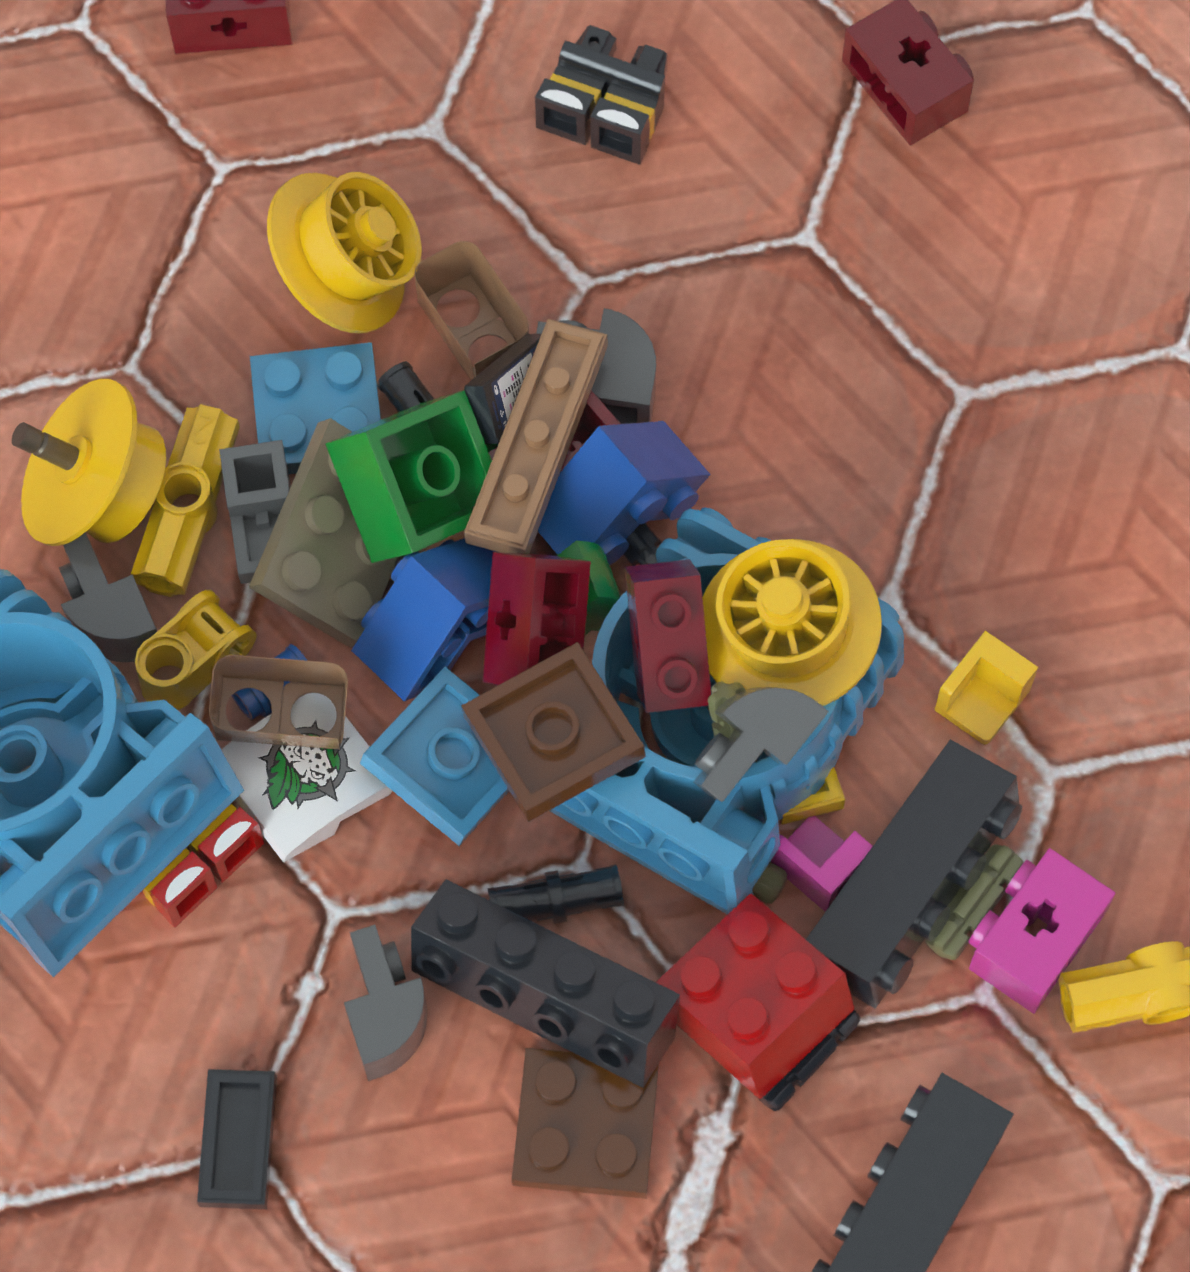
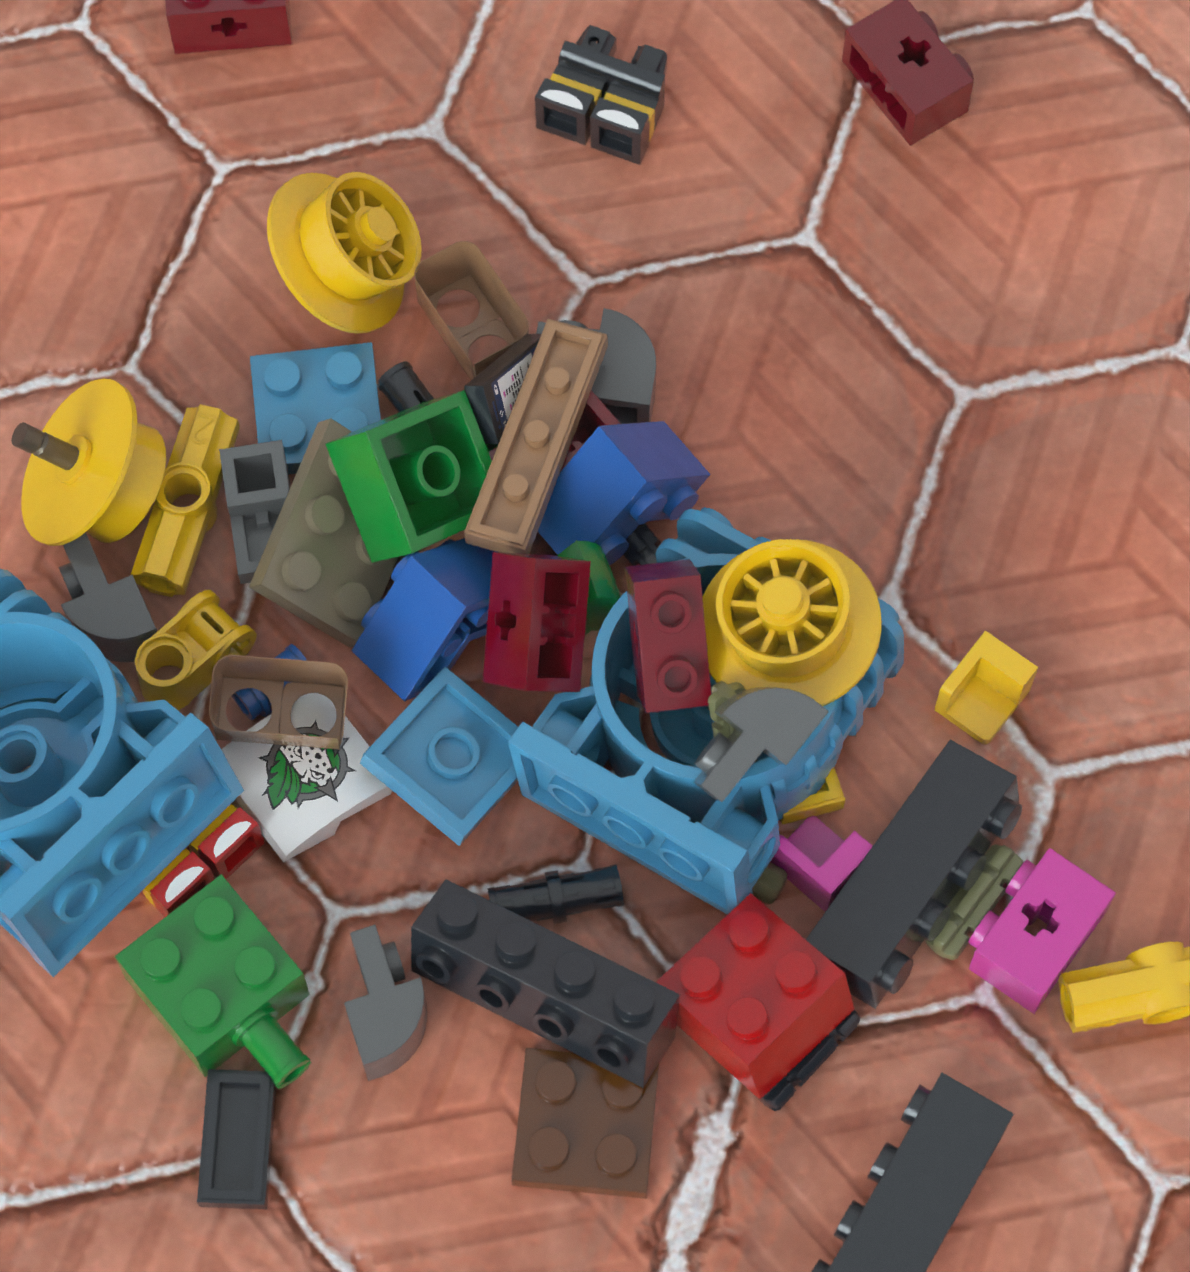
reddish brown plate [461,642,646,822] -> none
none -> green brick [114,874,311,1089]

